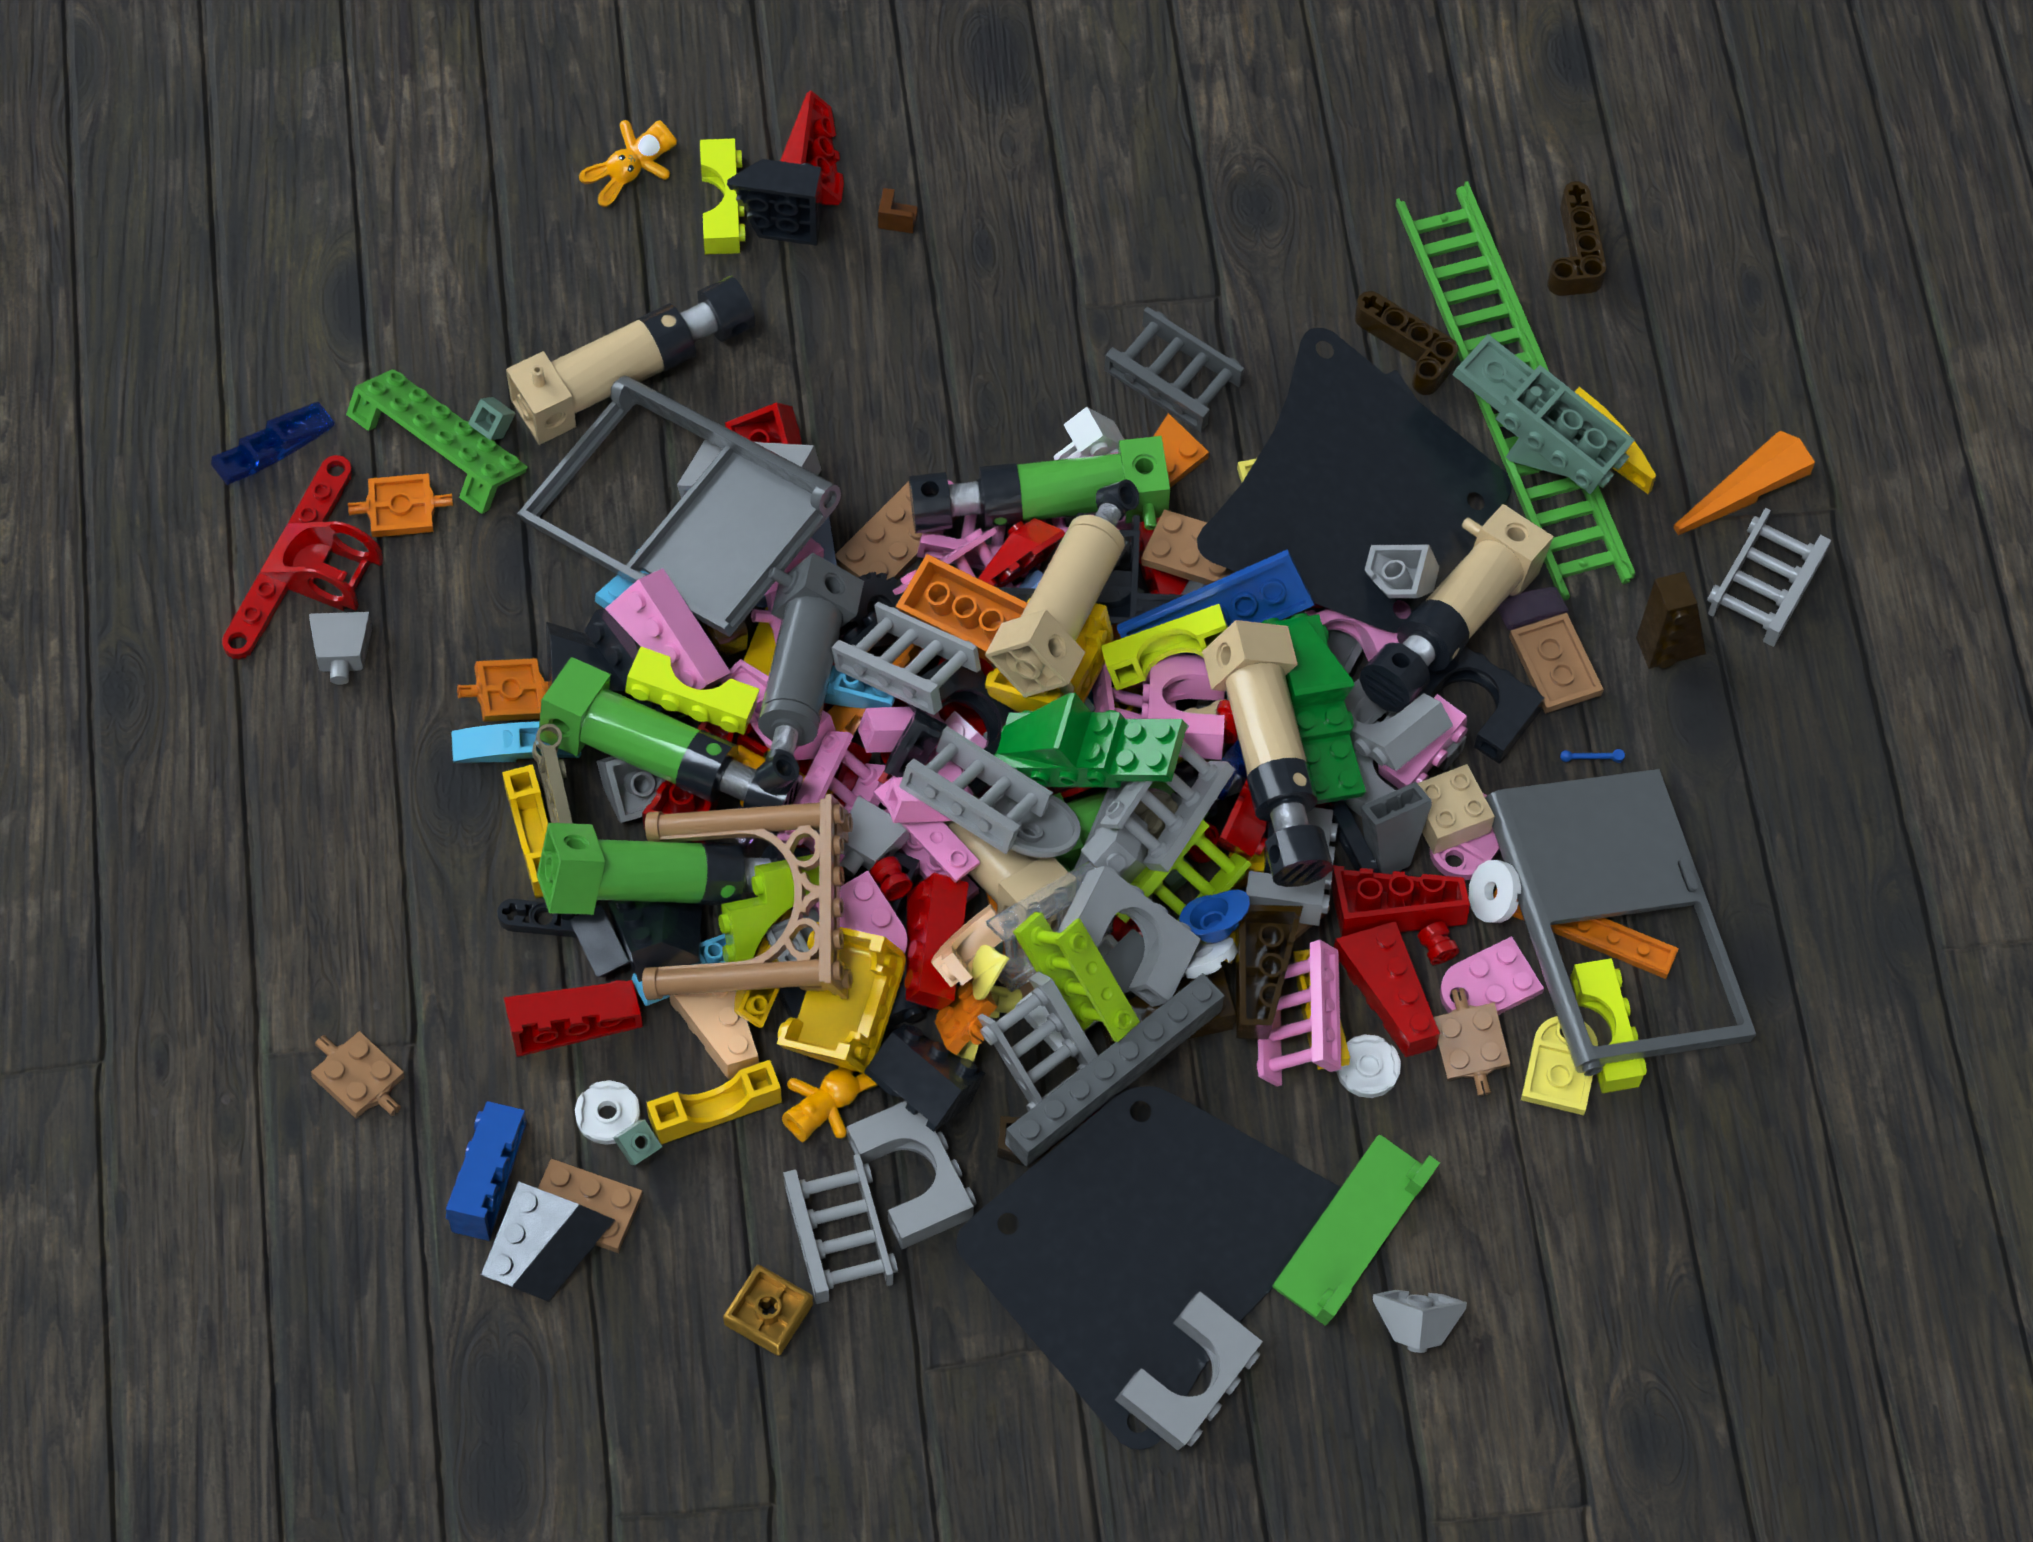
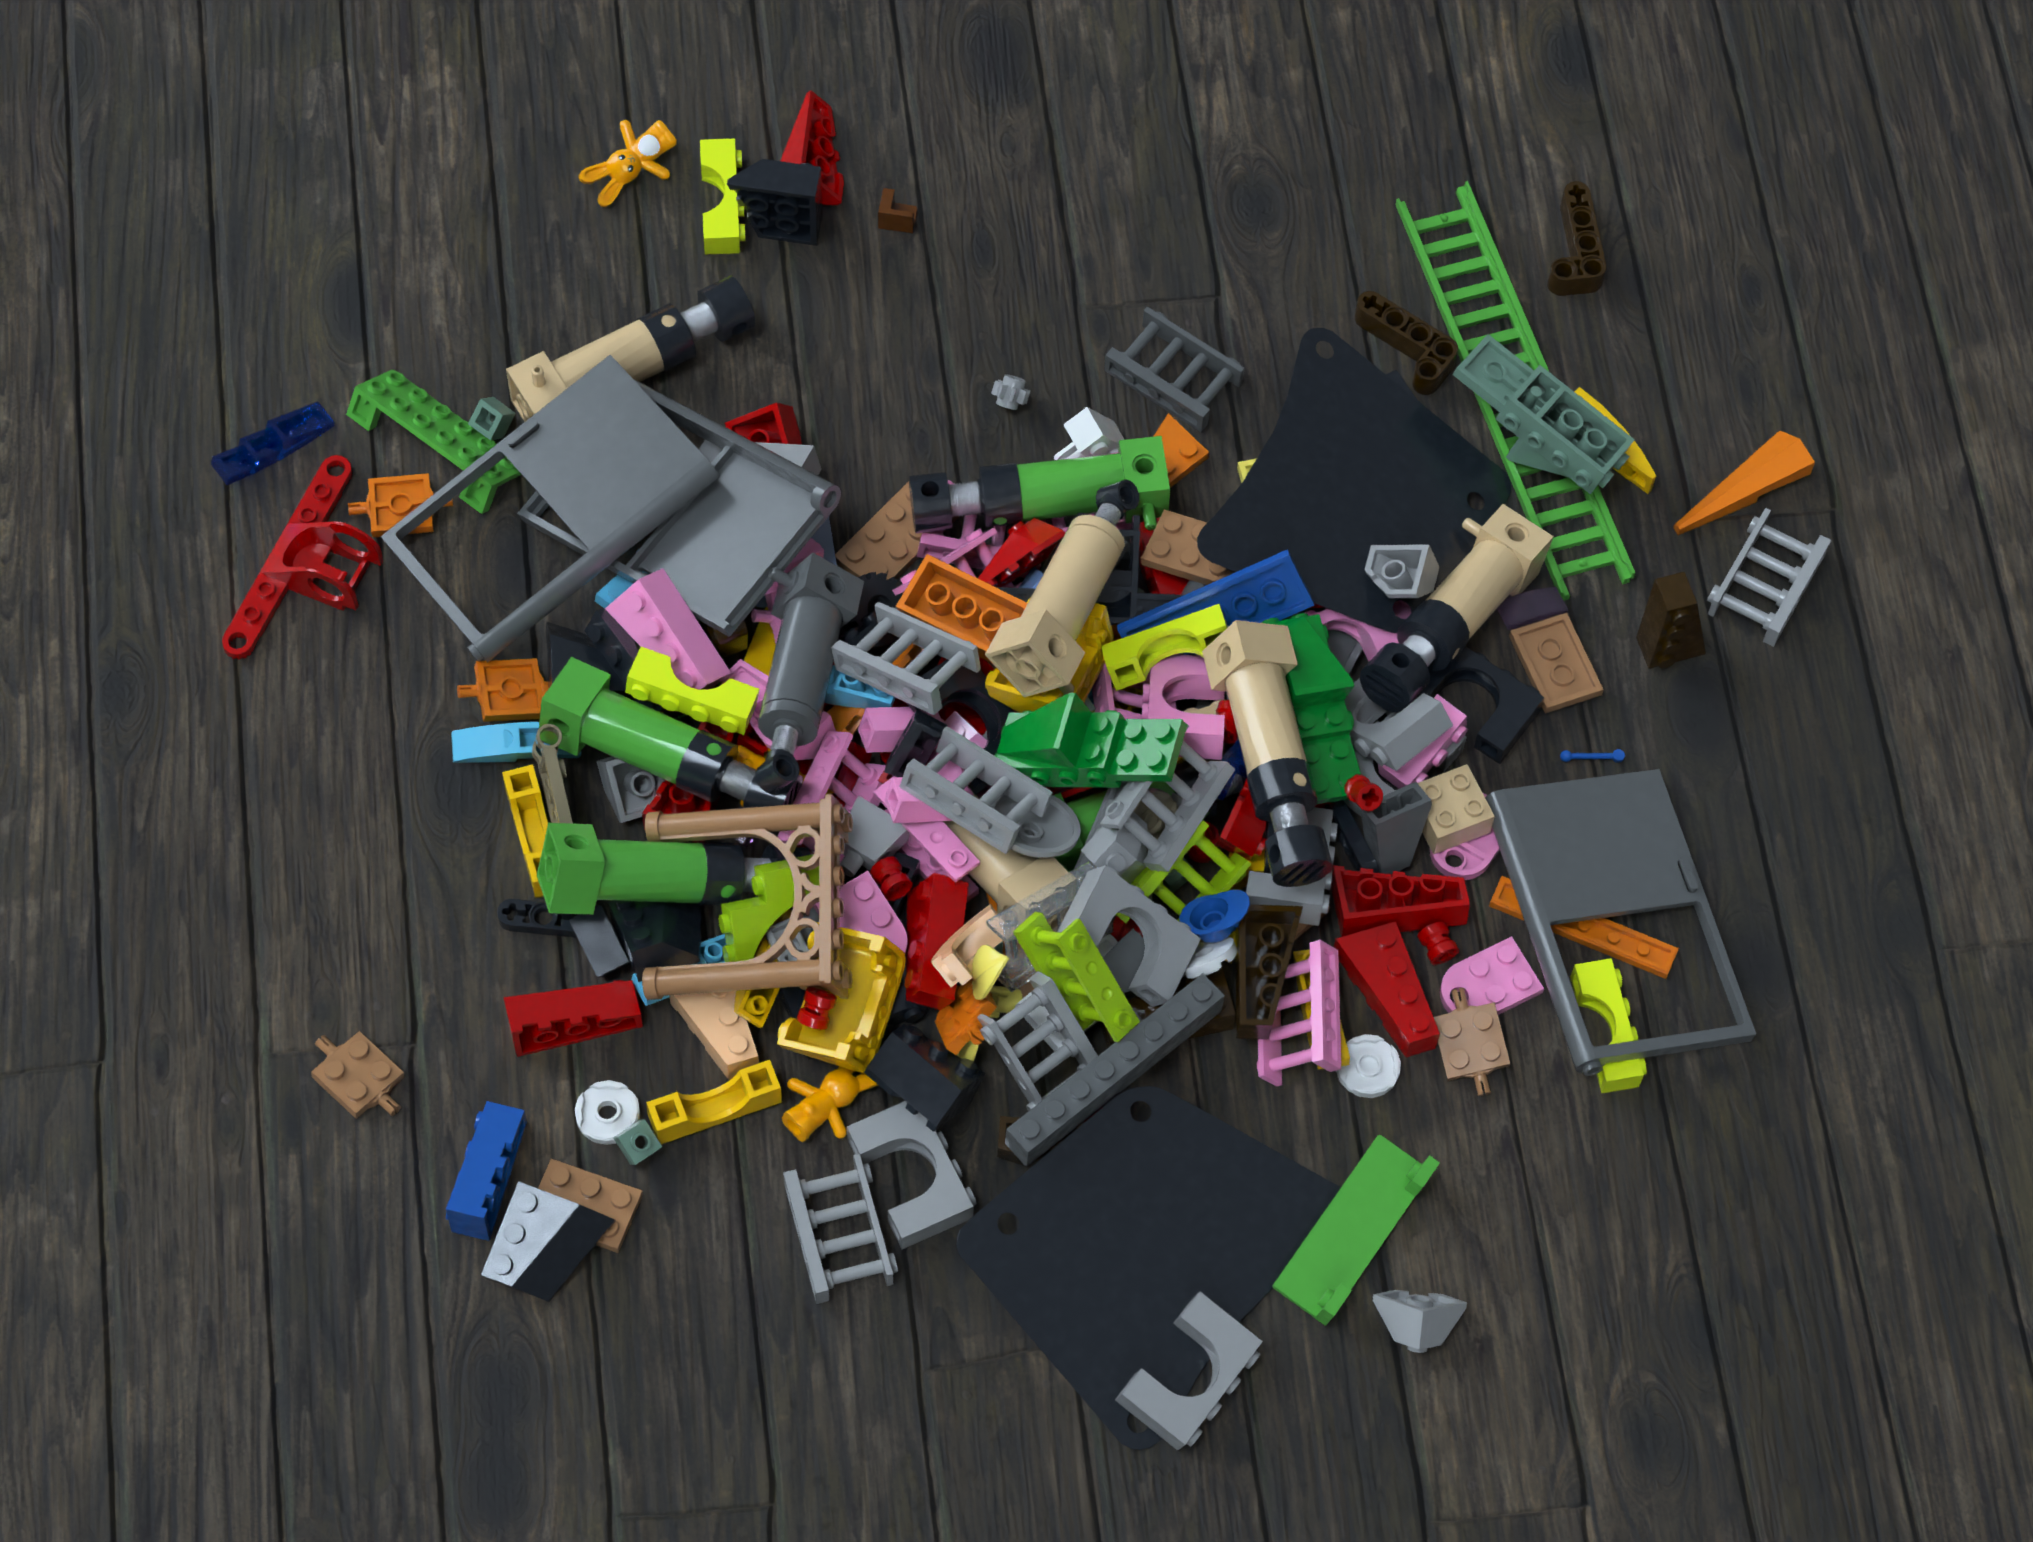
light grey torso [309,612,372,685] -> none
pearl gold brick [723,1265,813,1356] -> none
white tile [1468,860,1521,923] -> none
light yellow plate [1521,1016,1598,1115] -> none
none -> door [380,355,720,663]
none -> red wheel [797,987,837,1030]
none -> light grey gear [991,374,1031,410]
none -> red bush [1344,774,1383,811]

